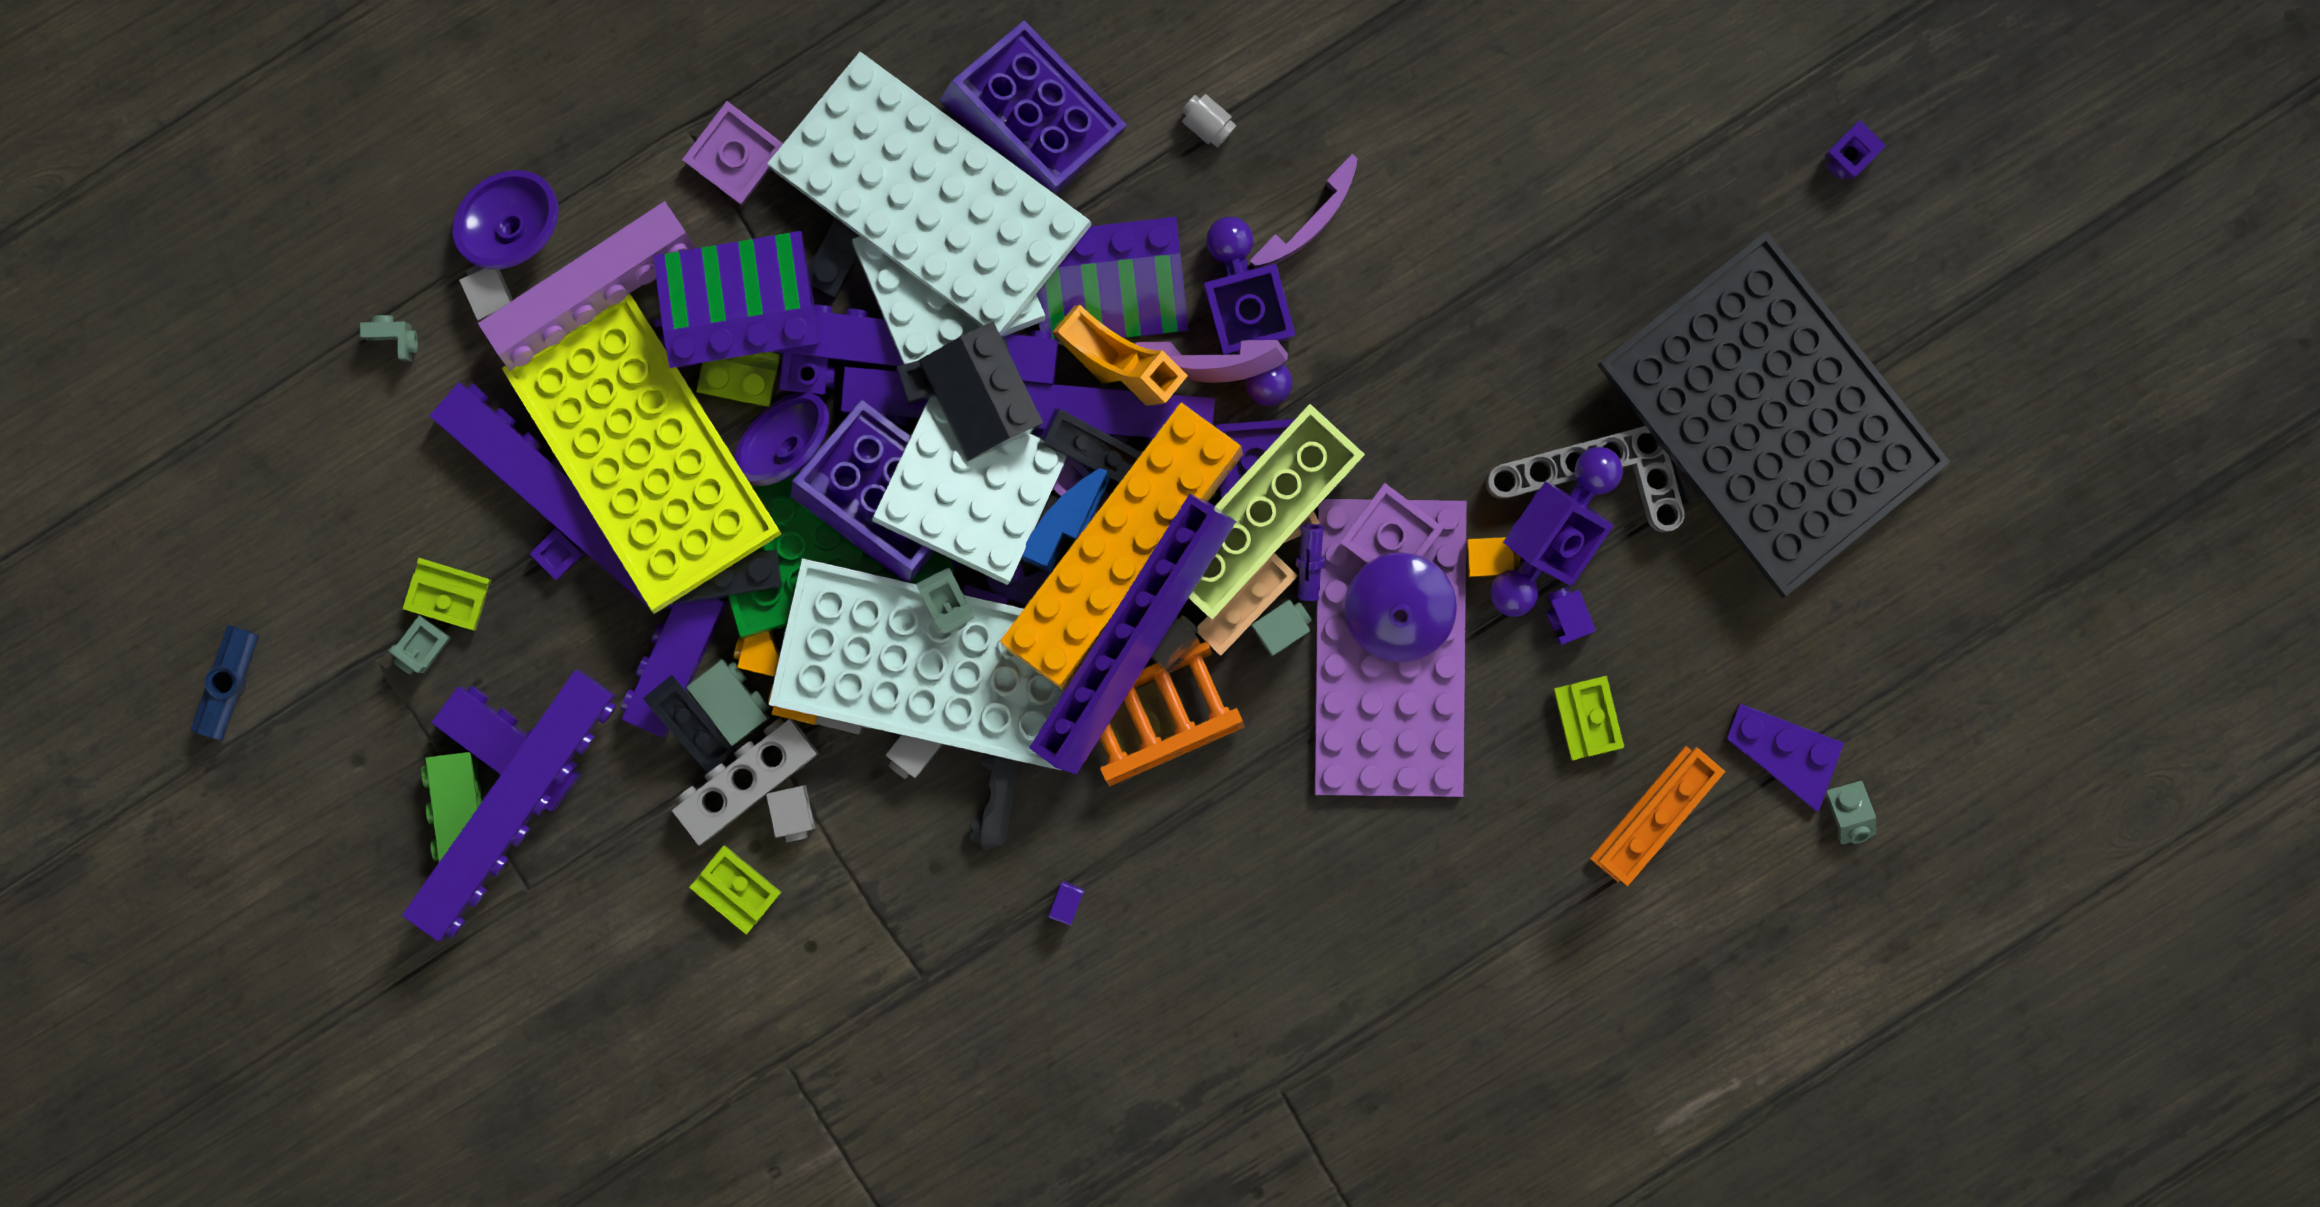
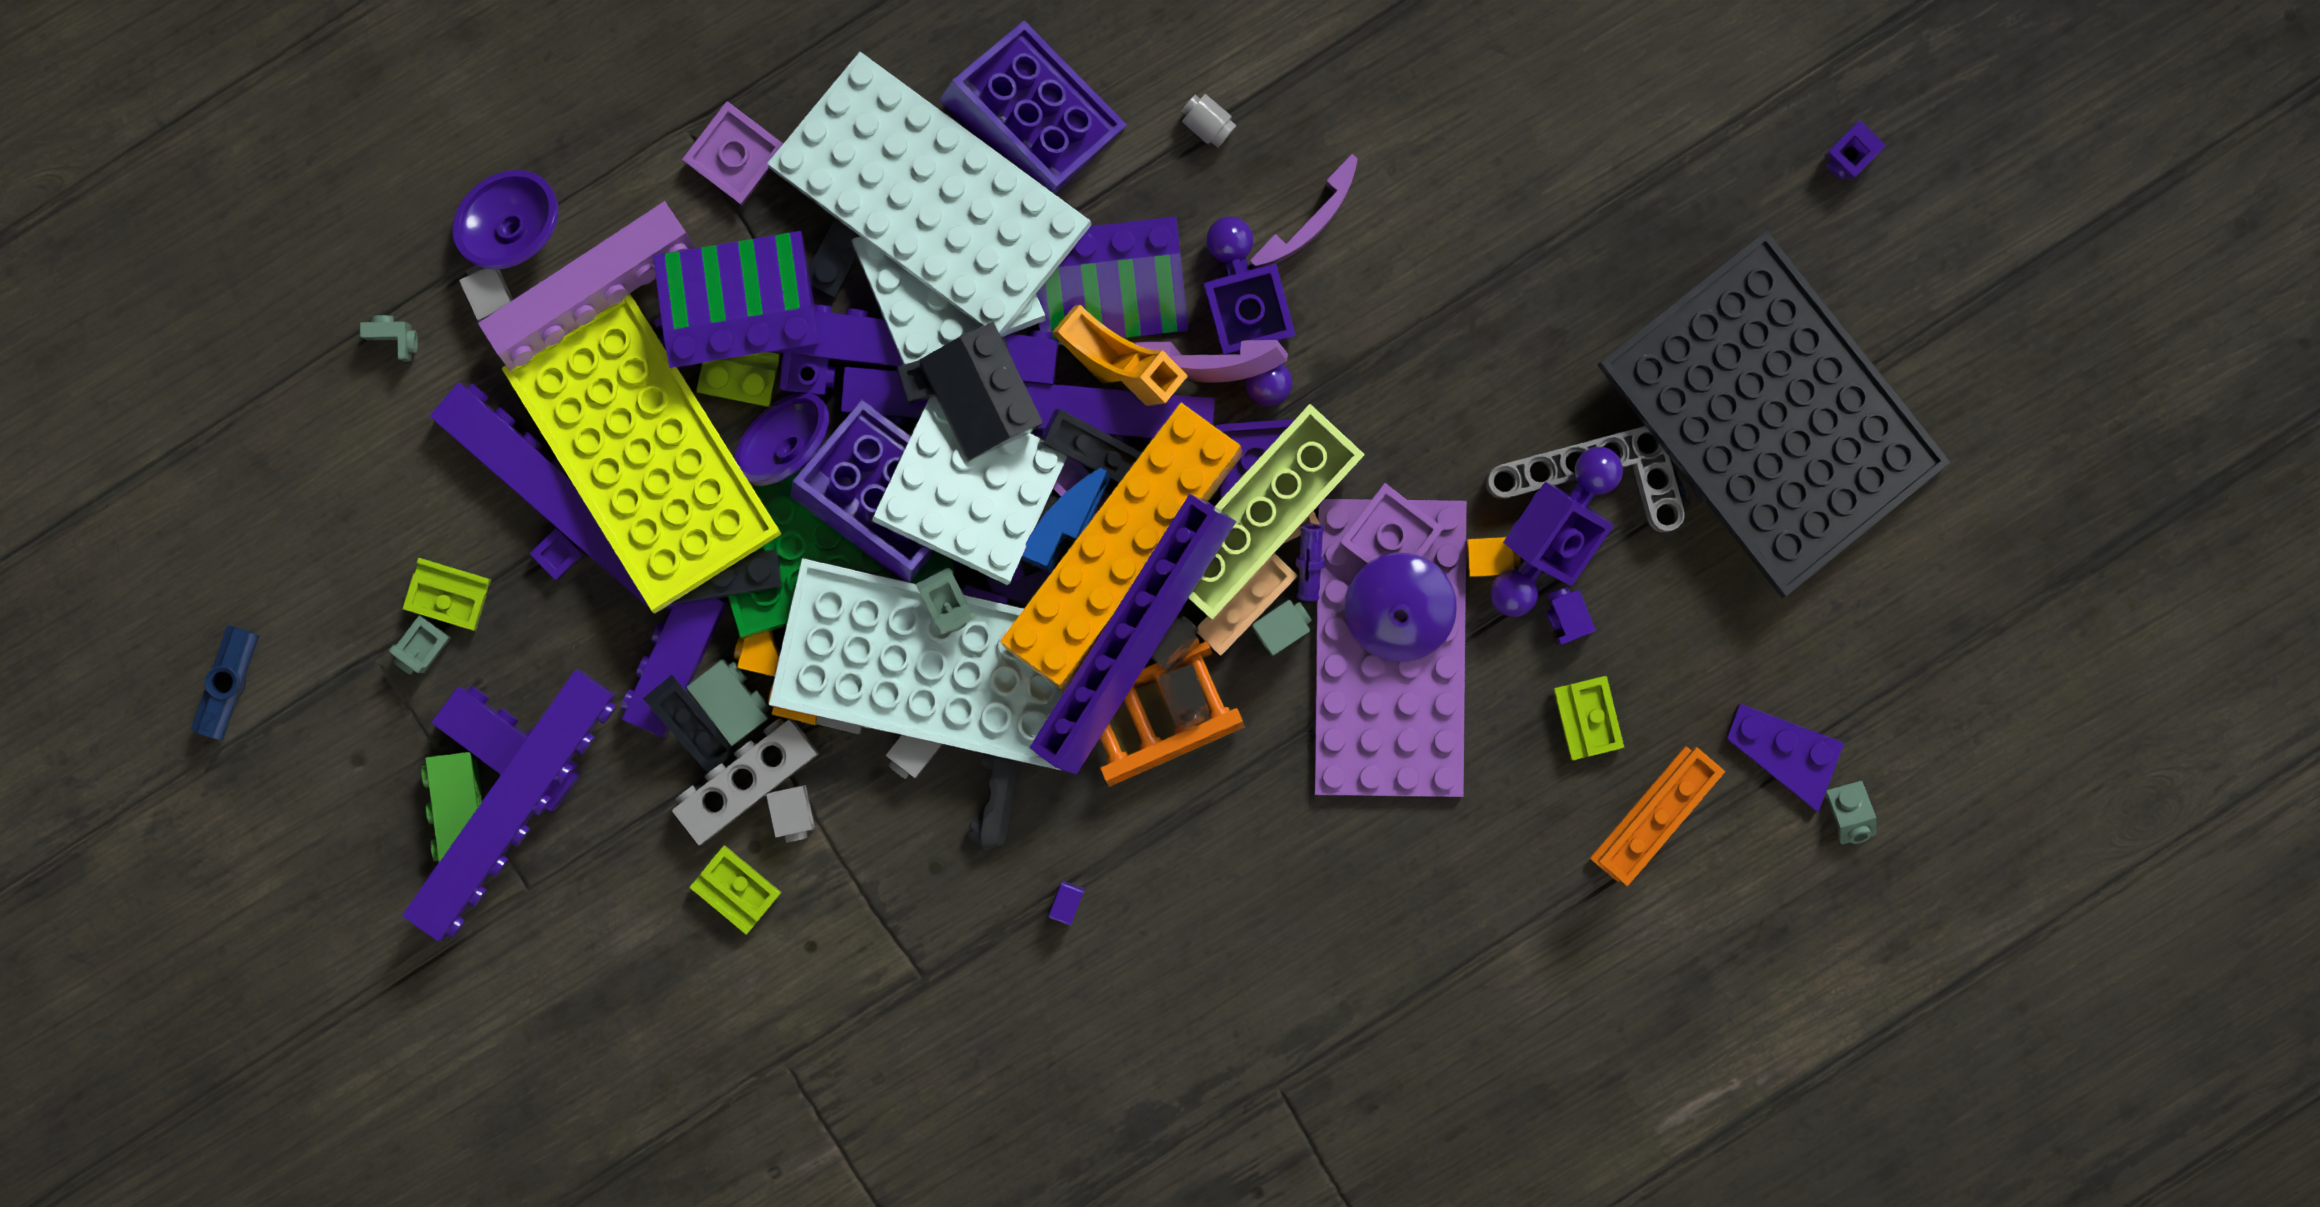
none -> clear smoke brick [1157,664,1211,727]

